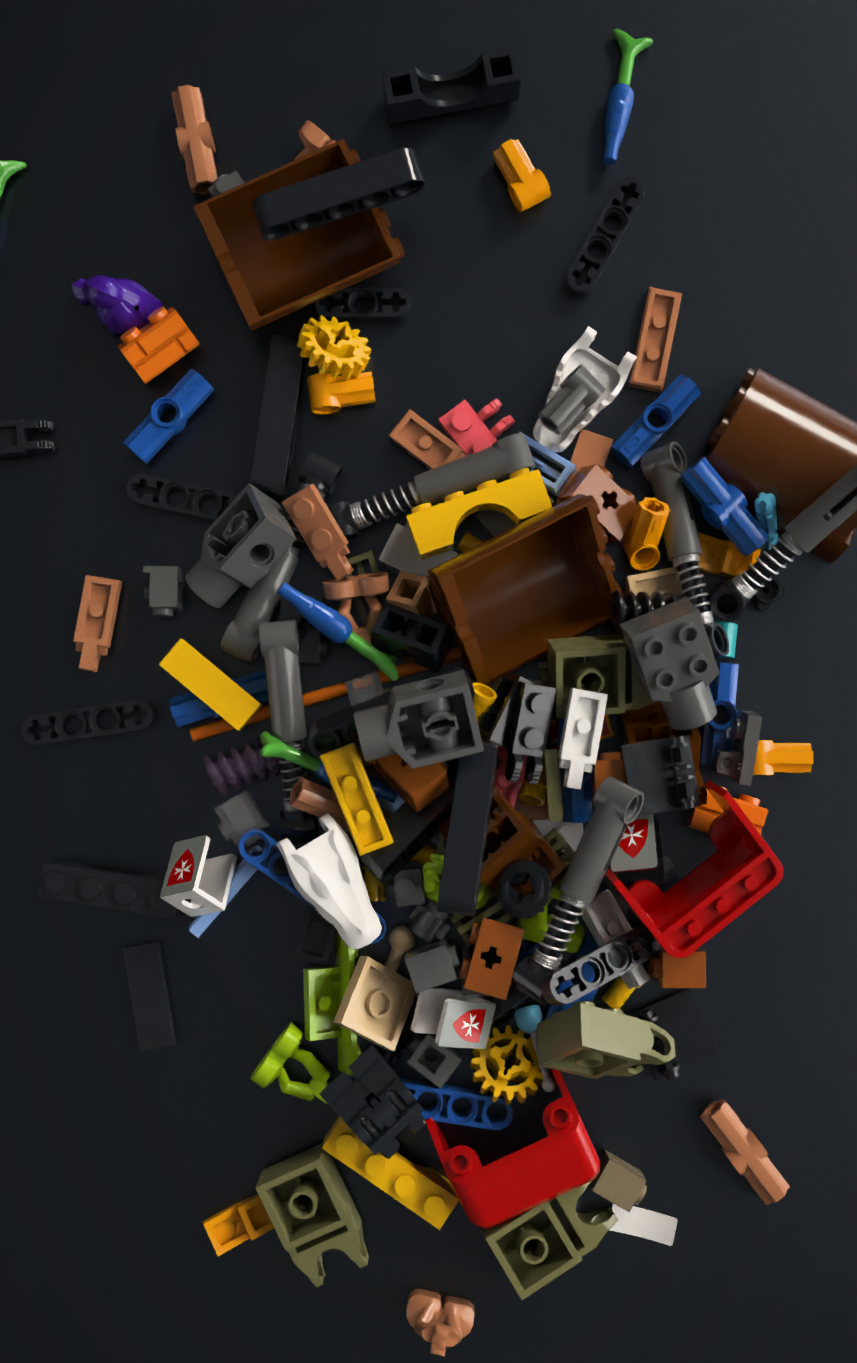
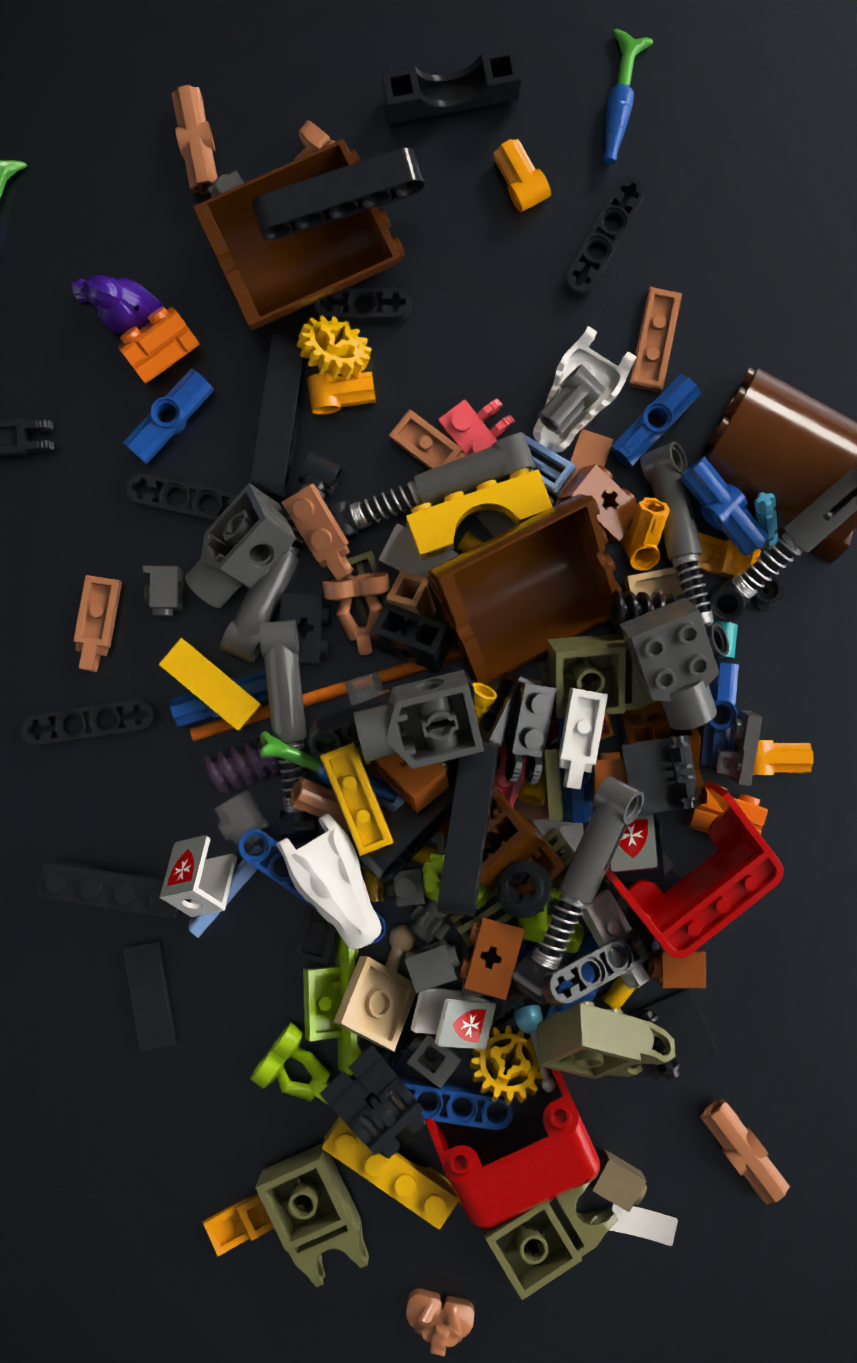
blue piece [277,581,398,682] -> none

